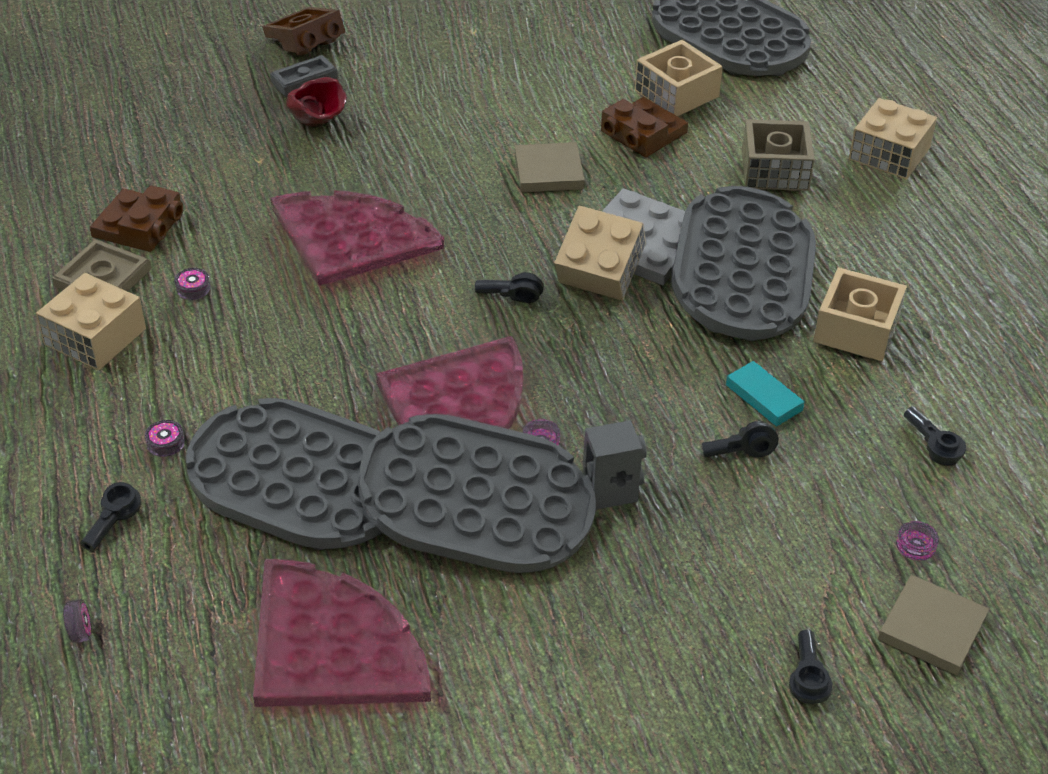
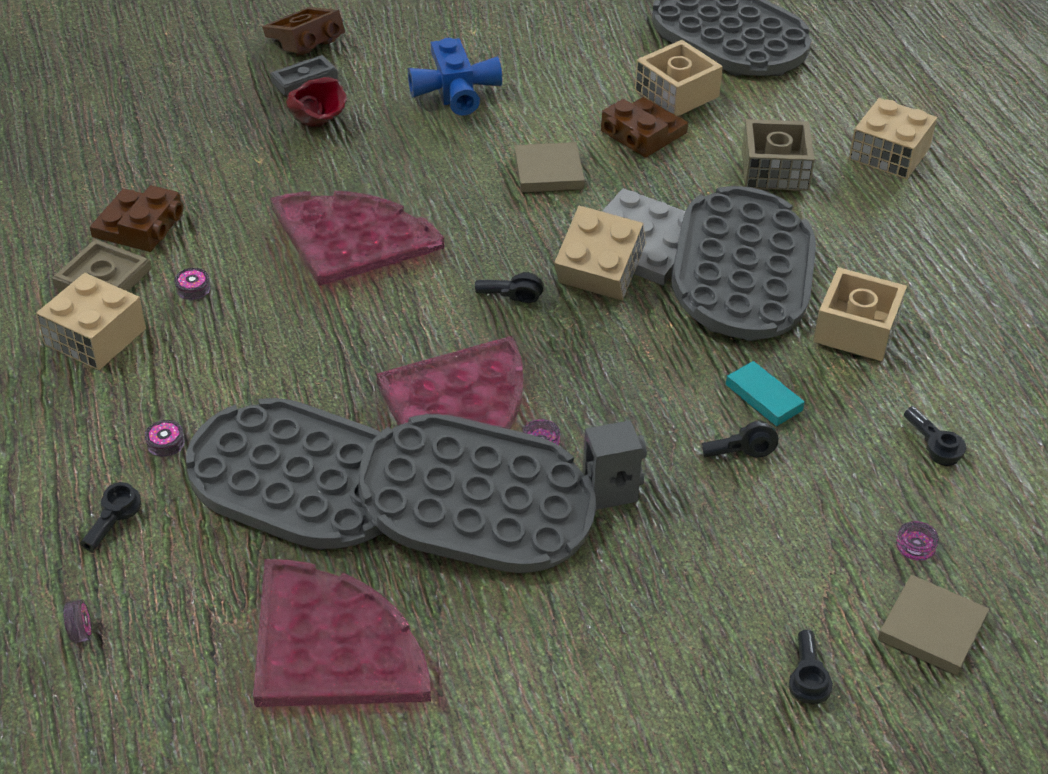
none -> blue brick [408,38,502,115]

